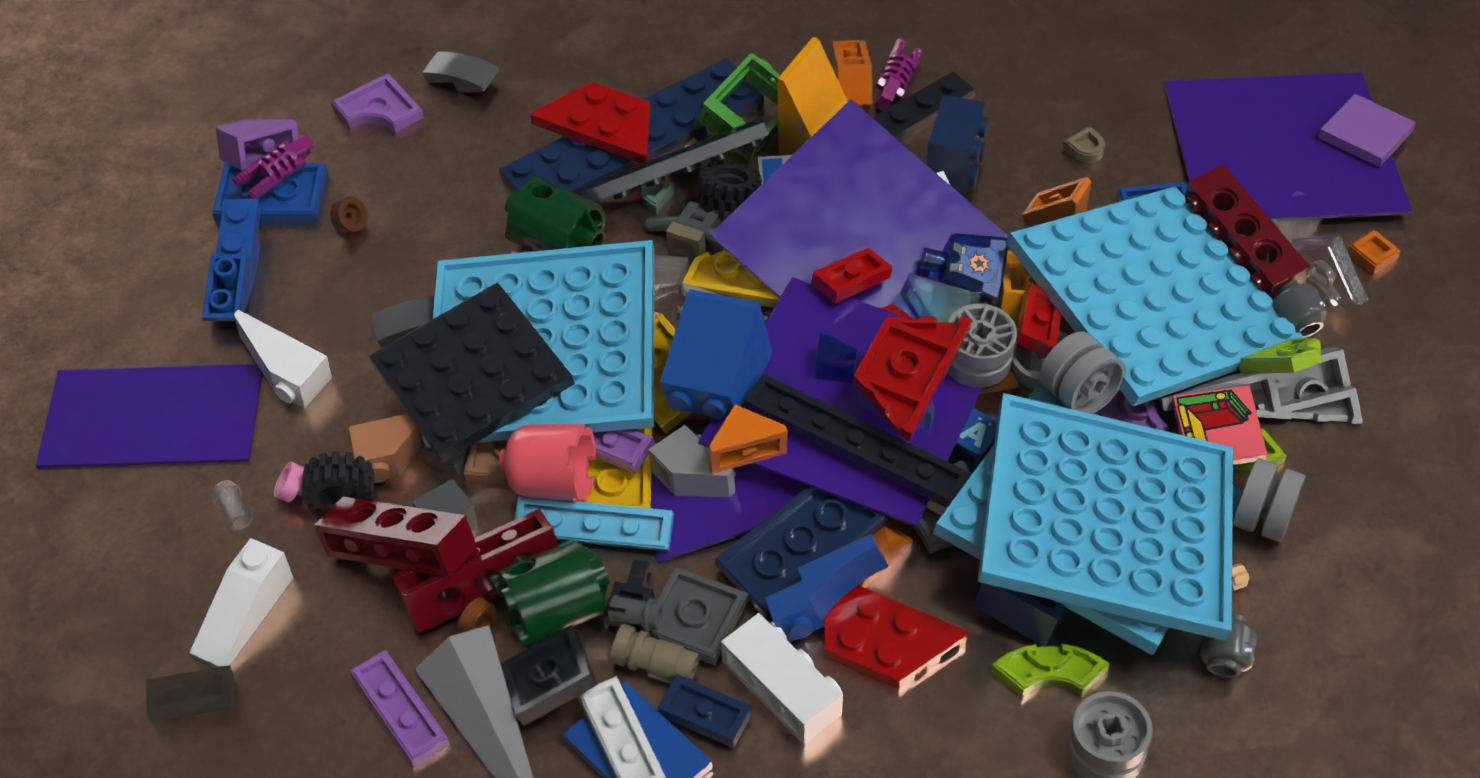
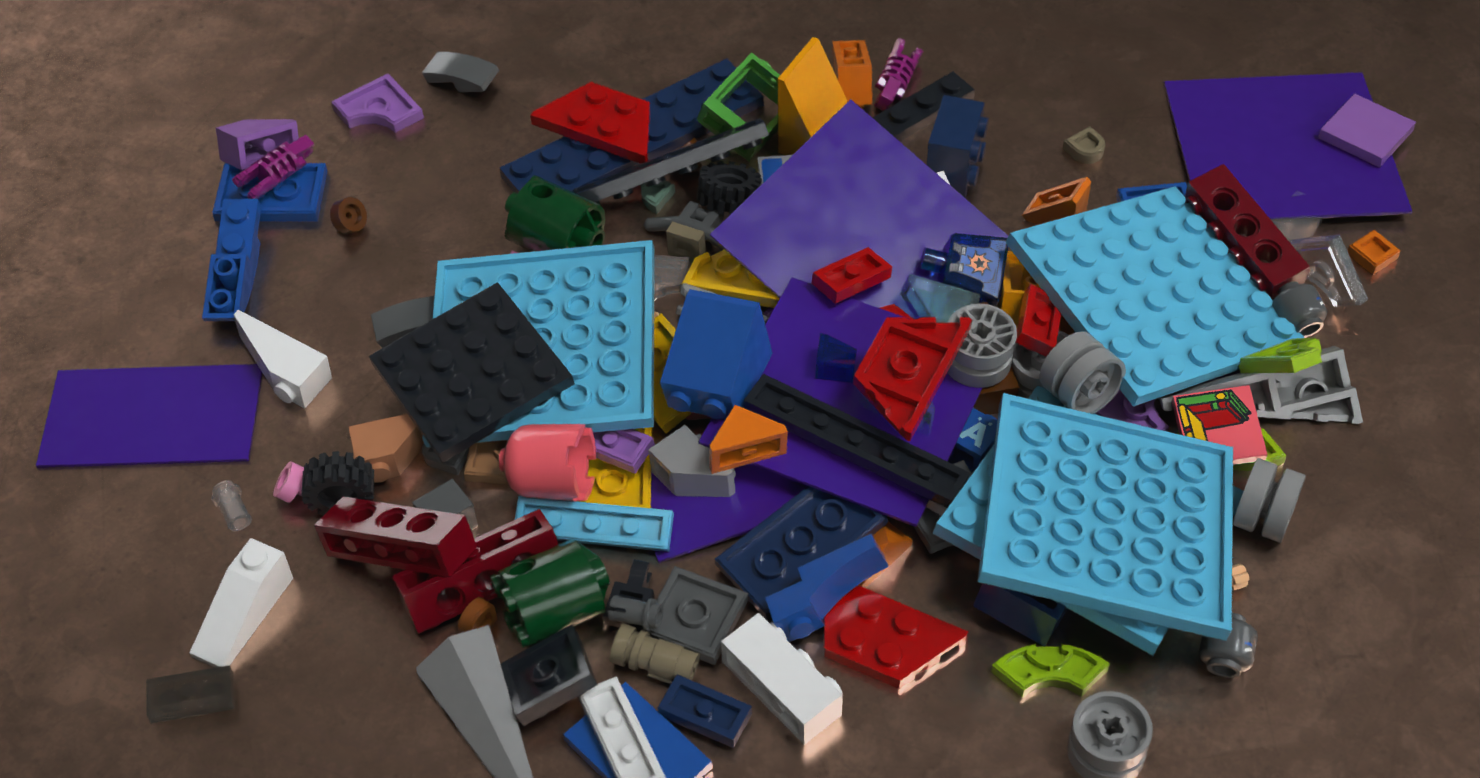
medium lavender tile [350,649,450,767] -> none

